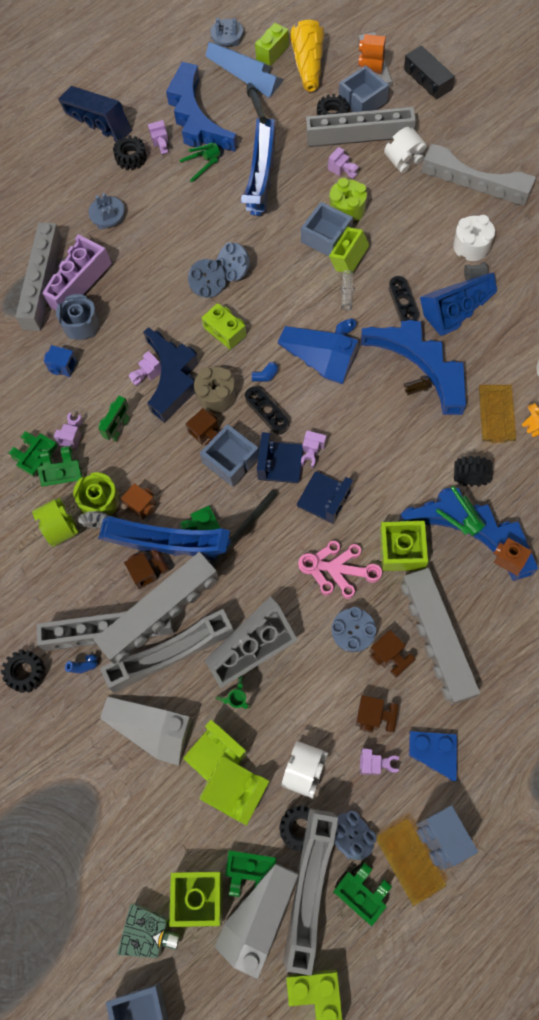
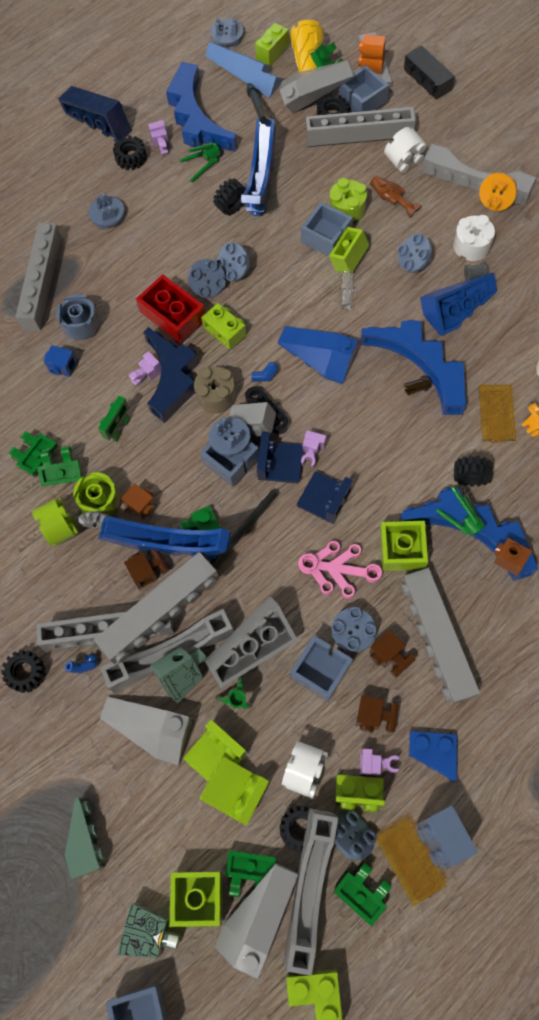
lavender wedge [42,234,112,311] -> none
lavender piece [54,413,83,449] -> none
reddish brown brick [185,408,223,446] -> none
lavender piece [328,147,359,178] -> none
blue arm [335,318,356,335] -> none
black beam [389,276,419,322] -> none
none -> sand green slope [65,797,106,879]
none -> red brick [136,274,206,344]
none -> sand green torso [150,648,207,703]
none -> sand blue plate [209,417,251,458]
none -> black tyre [213,178,246,216]
none -> light grey brick [229,402,276,436]
none -> light grey wedge [280,60,355,113]
none -> sand blue piece [290,635,353,703]
none -> green plate [310,41,343,68]
none -> lime bracket [335,775,386,812]
none -> dark orange animal [370,175,422,217]
none -> sand blue plate [397,233,432,272]
none -> light orange plate [479,172,517,211]

